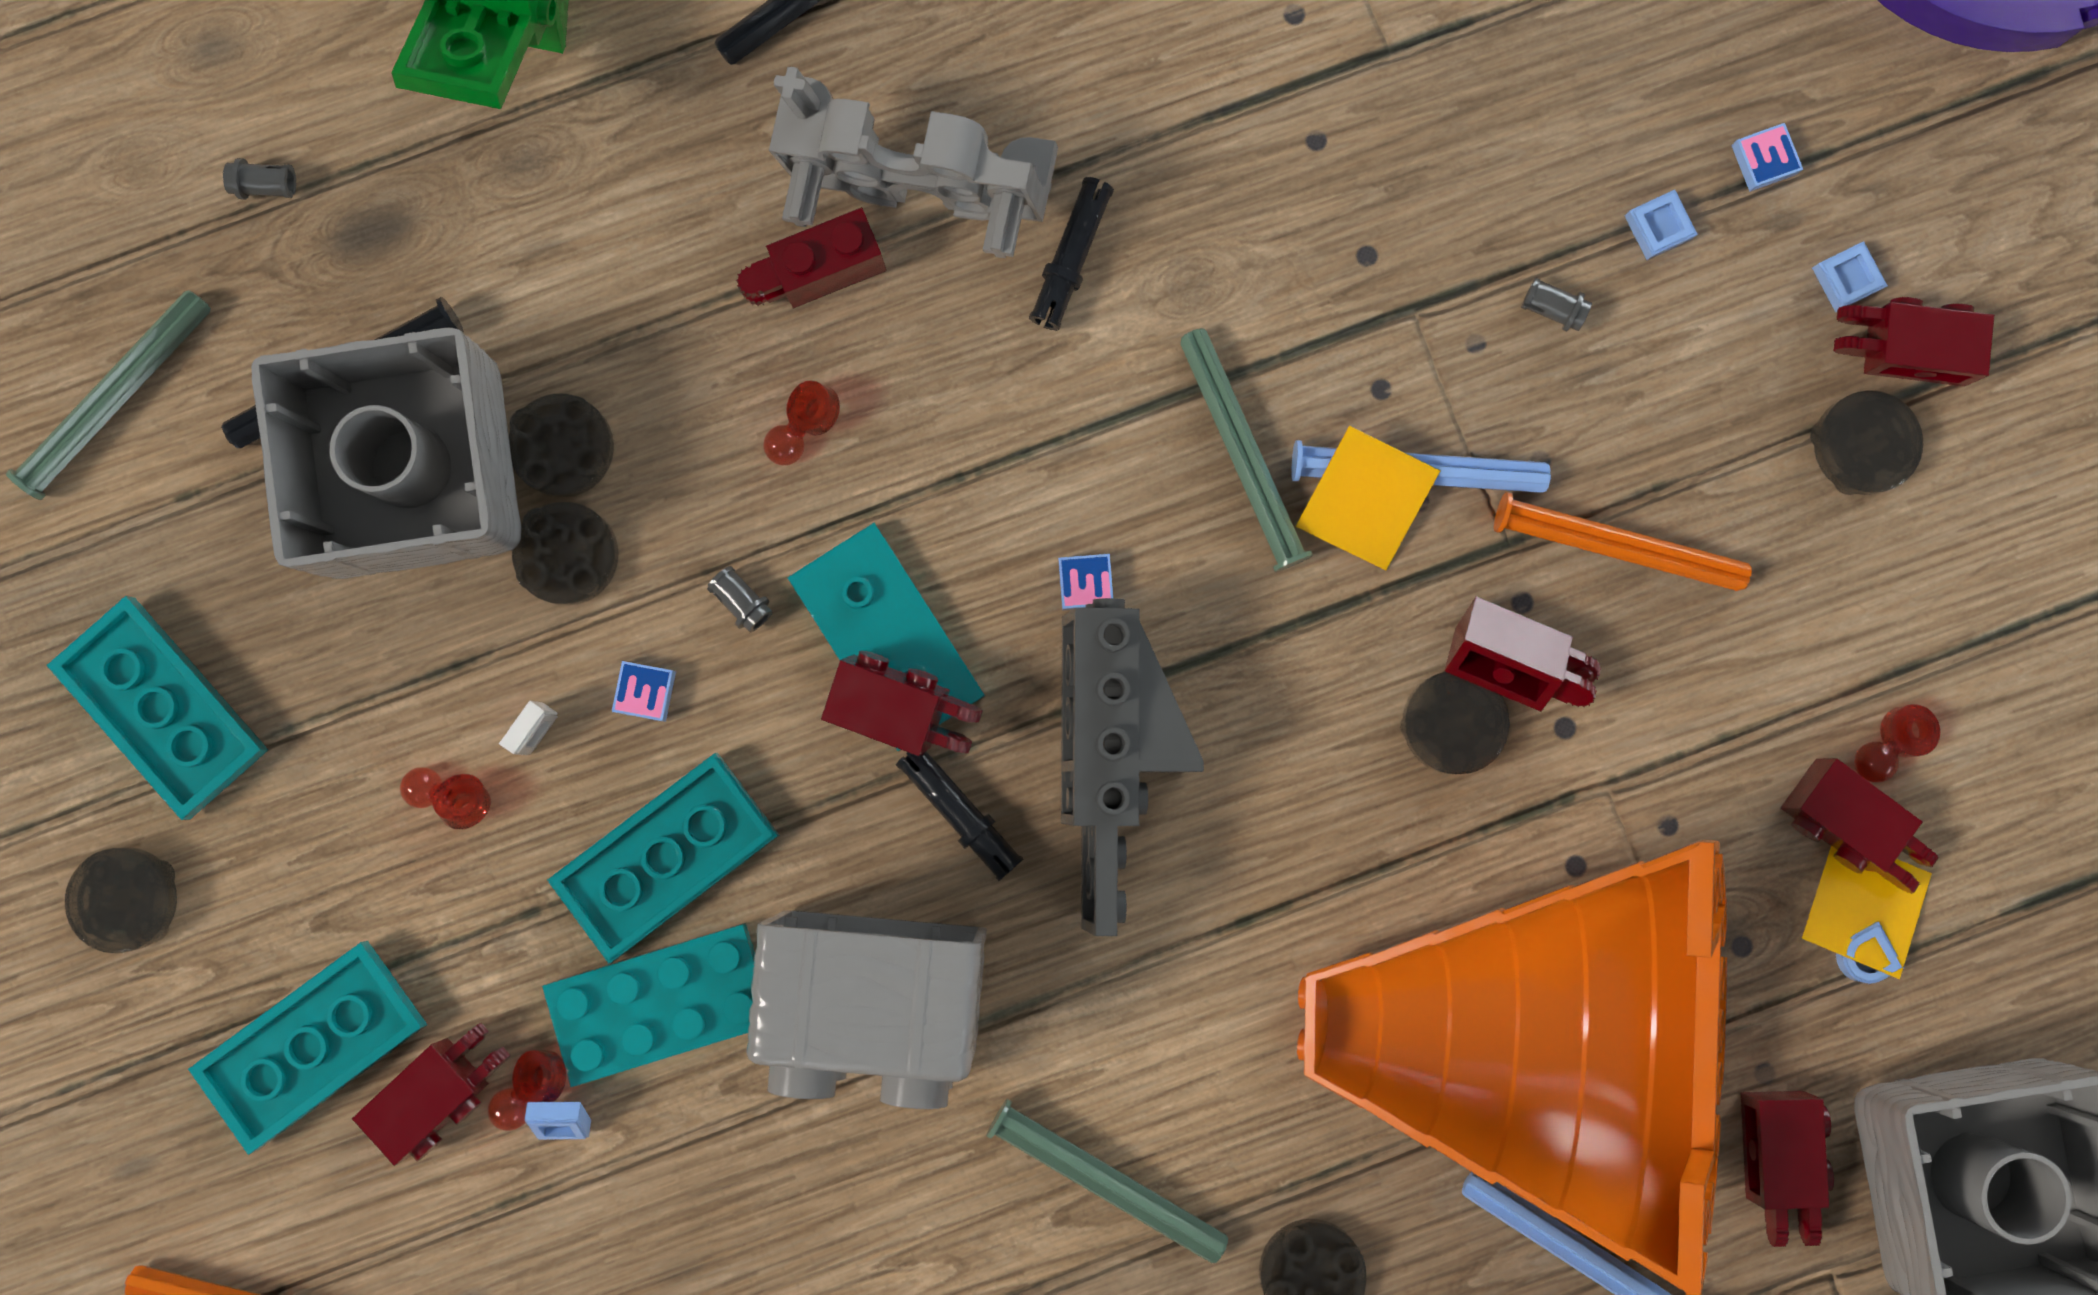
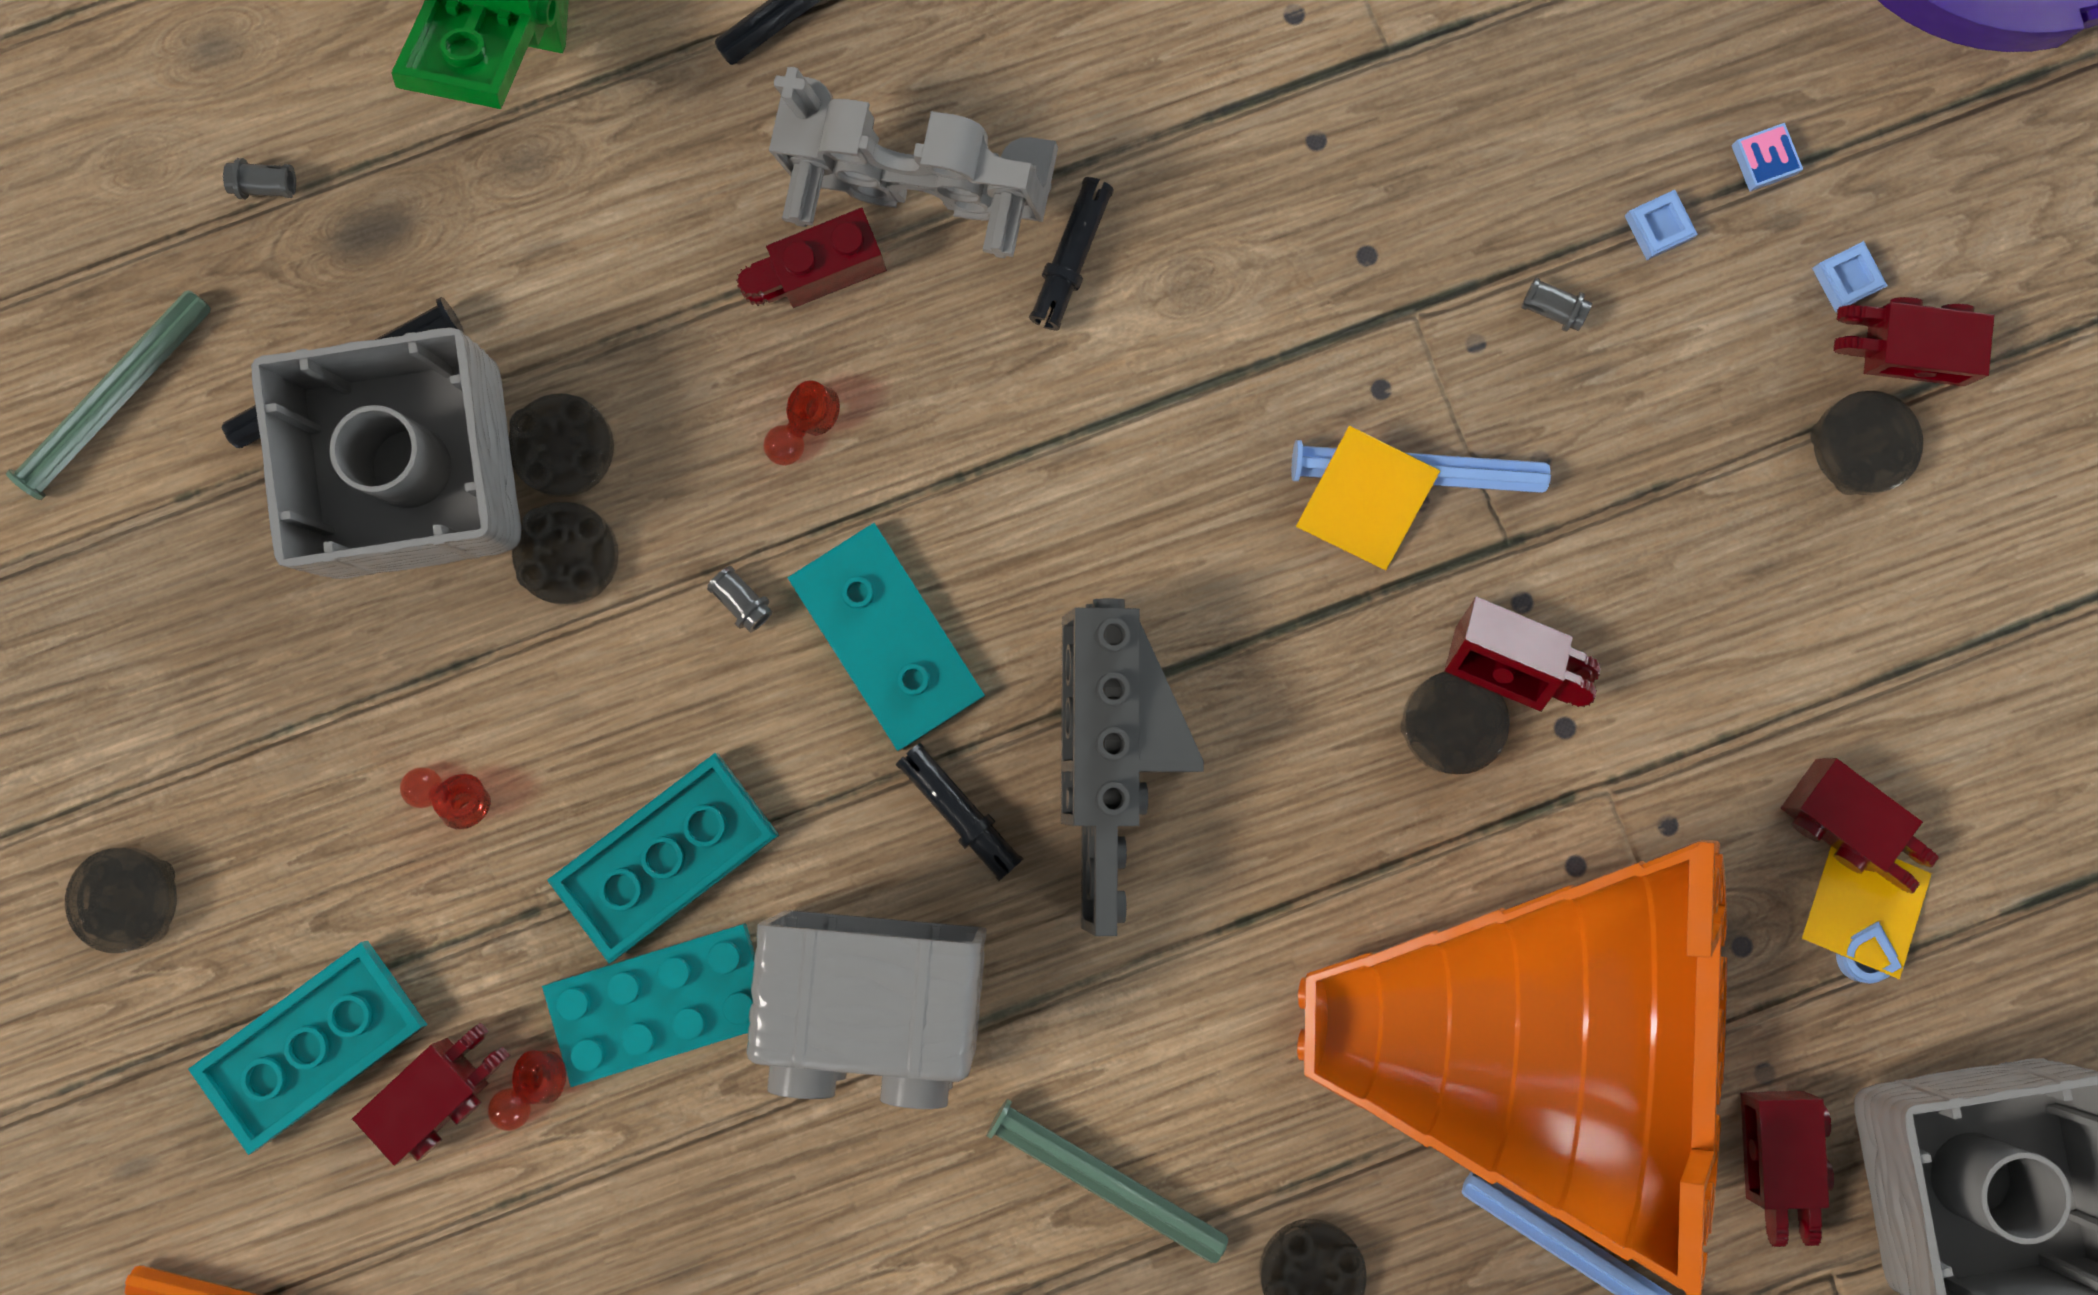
teal plate [46,596,269,820] -> none
white tile [499,701,558,755] -> none
light blue tile [525,1102,591,1140] -> none
tile [612,661,676,722] -> none
dark red hinge [821,651,983,756] -> none
tile [1058,554,1113,611] -> none
sand green axle [1180,328,1313,572] -> none
orange axle [1494,492,1752,591] -> none
clear red plate [1854,704,1941,783] -> none

